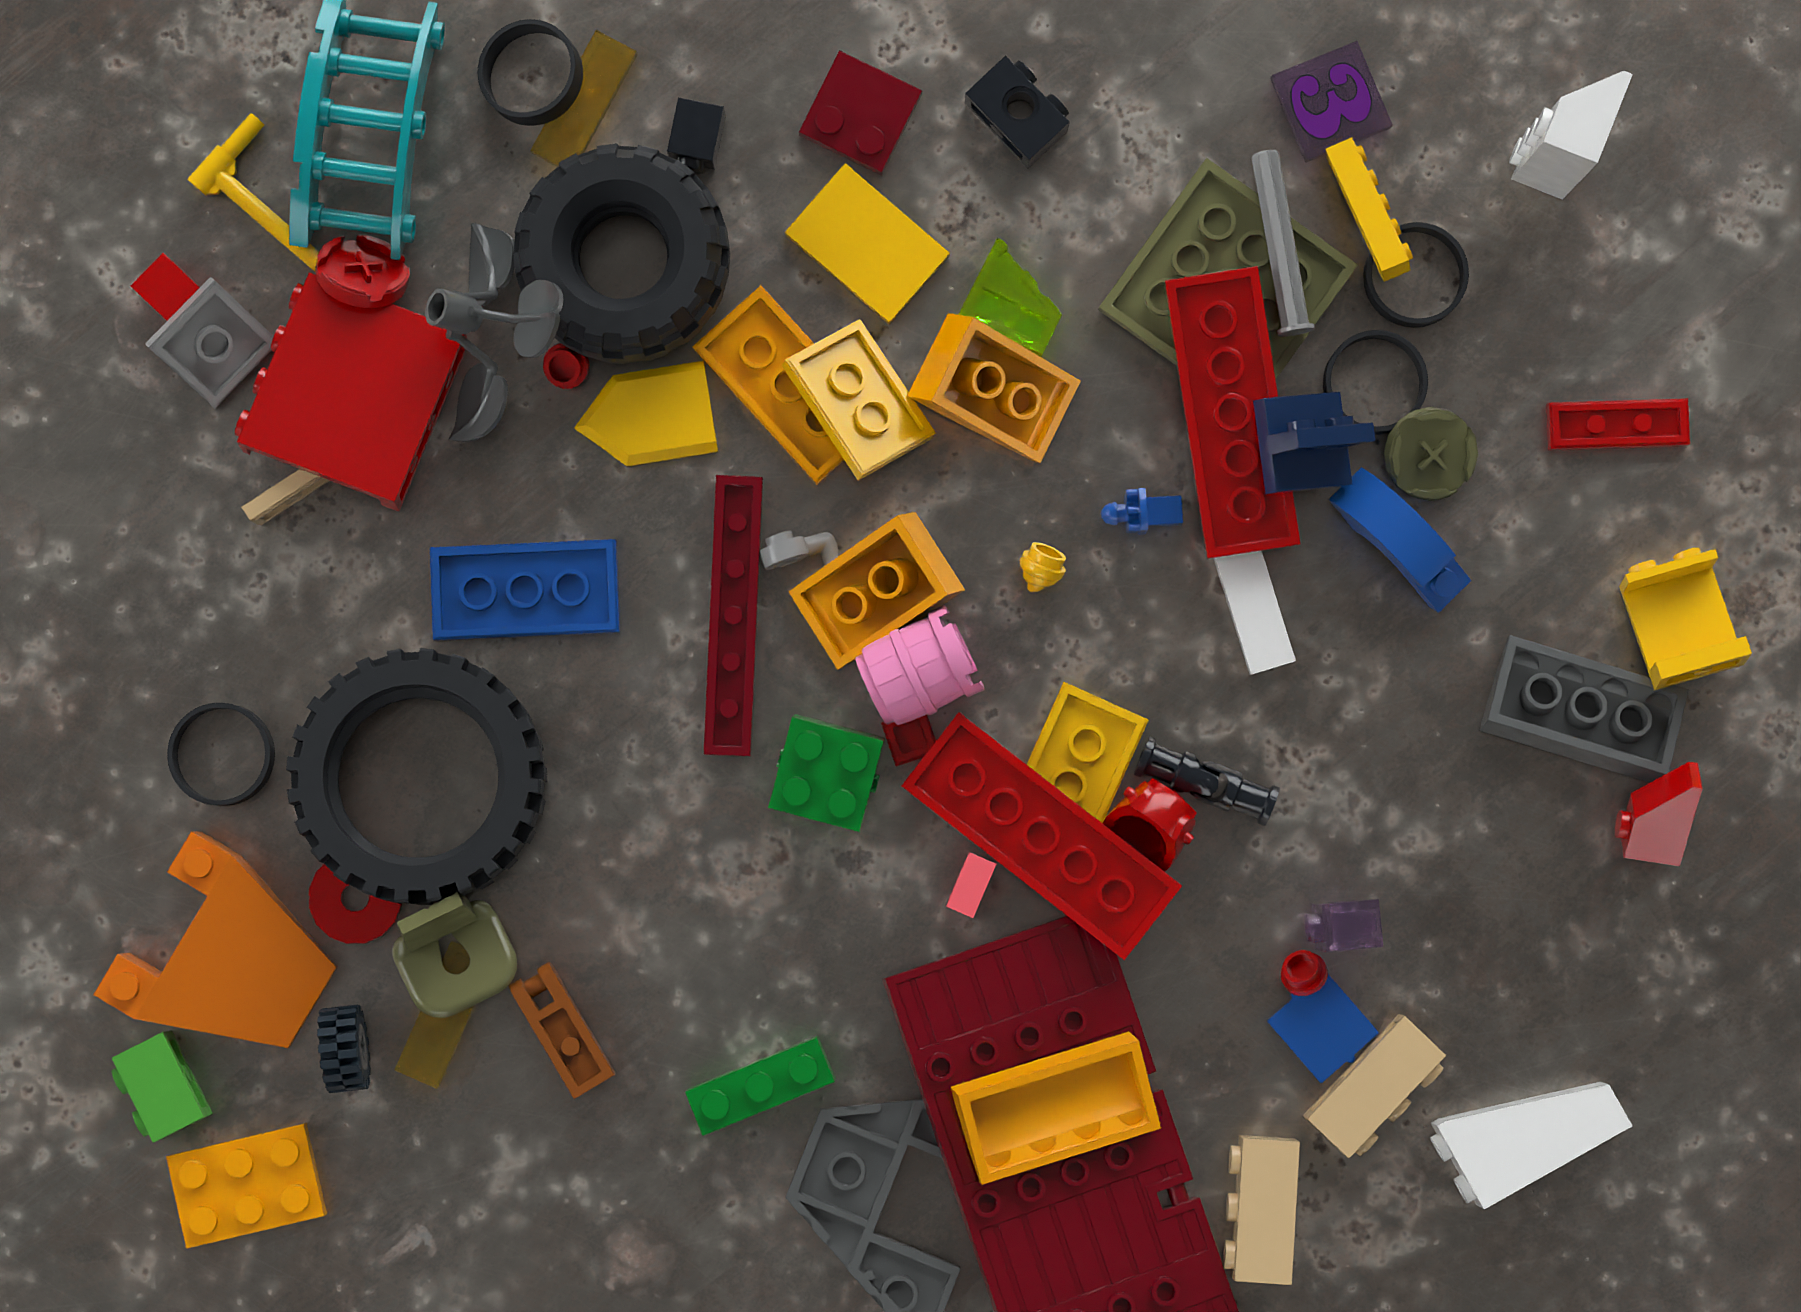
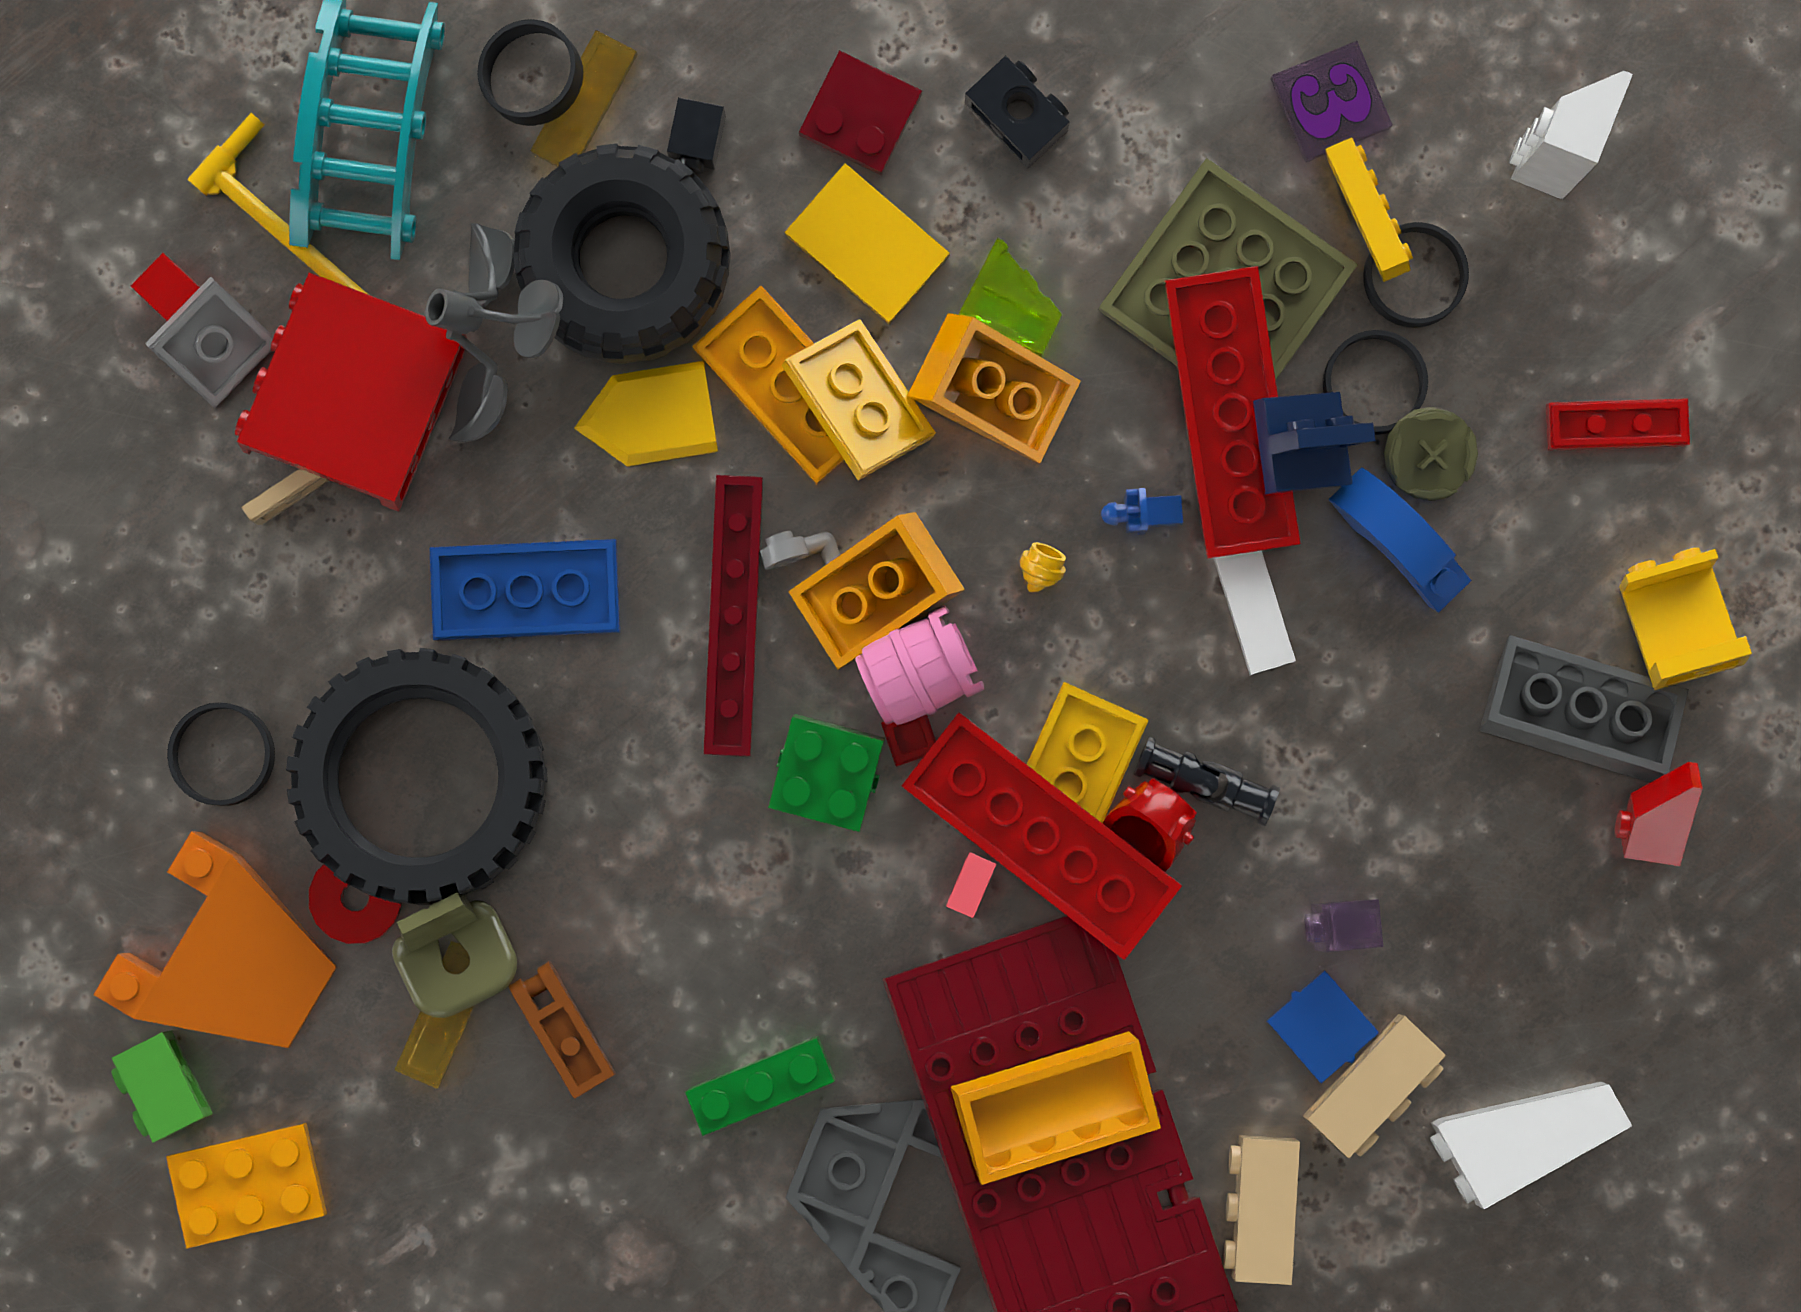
red tile [315,235,410,308] -> none
black wheel [317,1004,371,1093] -> none
red plate [543,343,589,389] -> none
light grey axle [1252,150,1315,337] -> none
red plate [1281,950,1328,996] -> none

